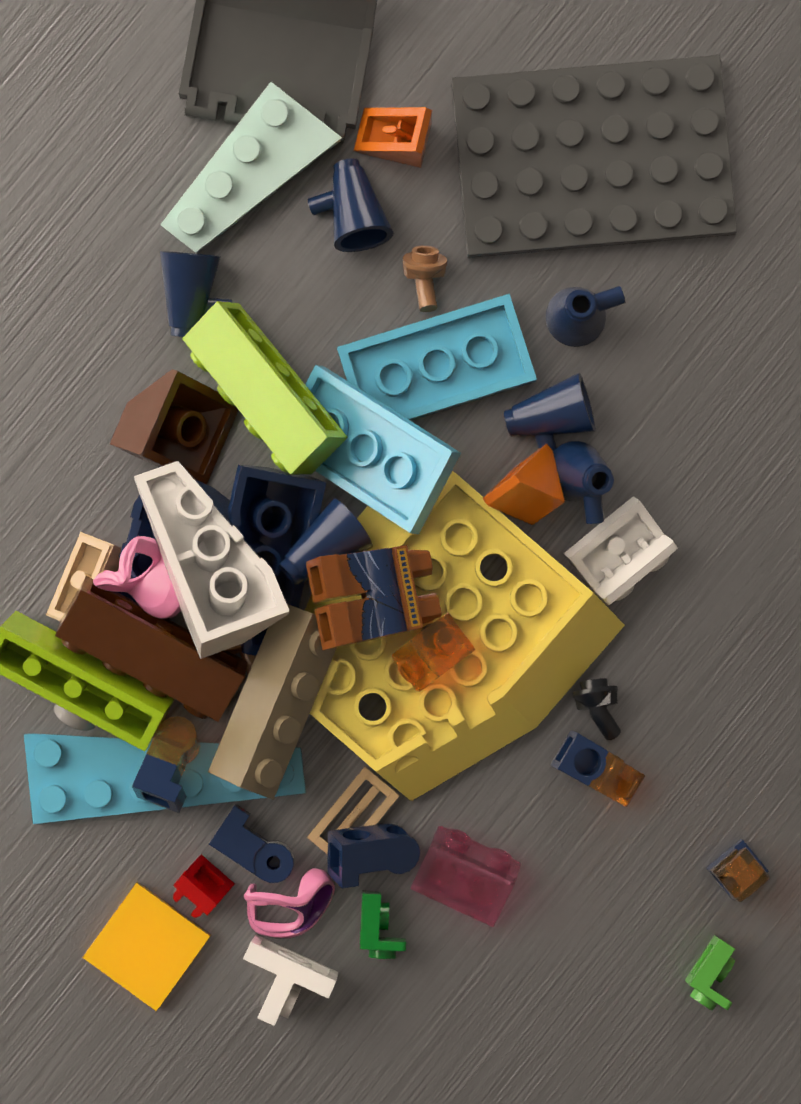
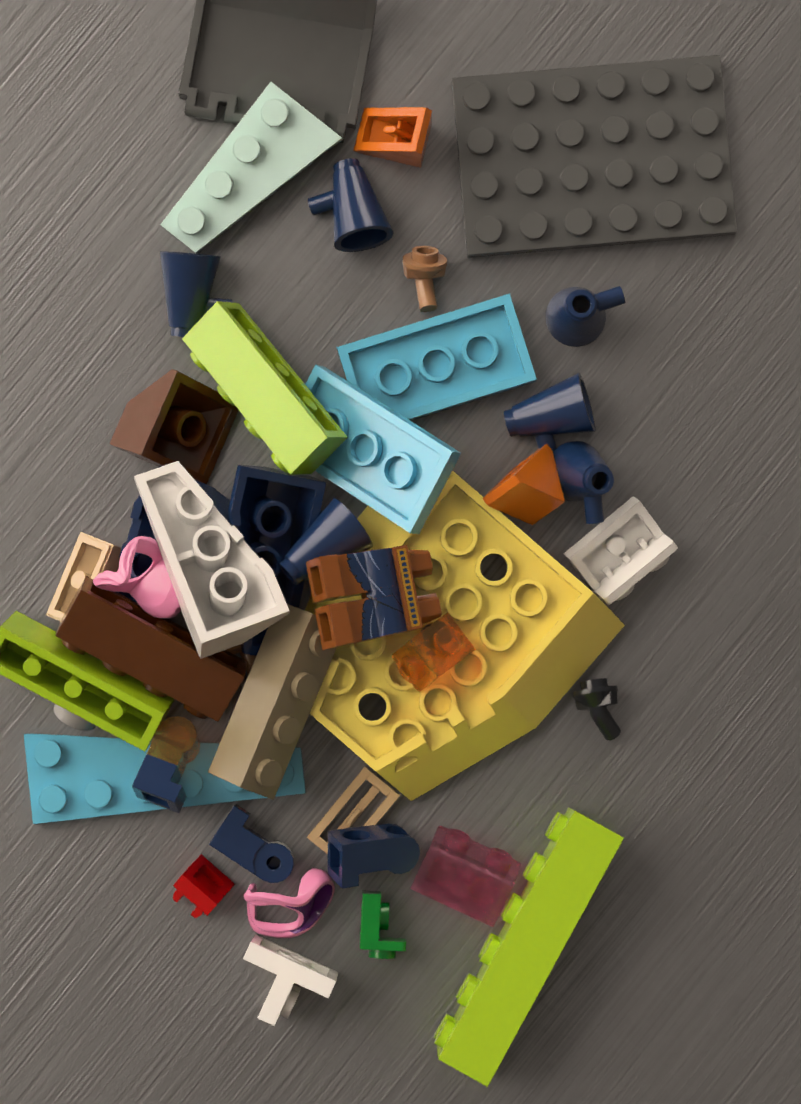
yellow tile [82,882,211,1011] -> none
leg [550,730,645,807] -> none
bright green bracket [685,935,735,1011] -> none
clear orange leg [706,839,770,902] -> none
none -> lime brick [433,807,624,1087]

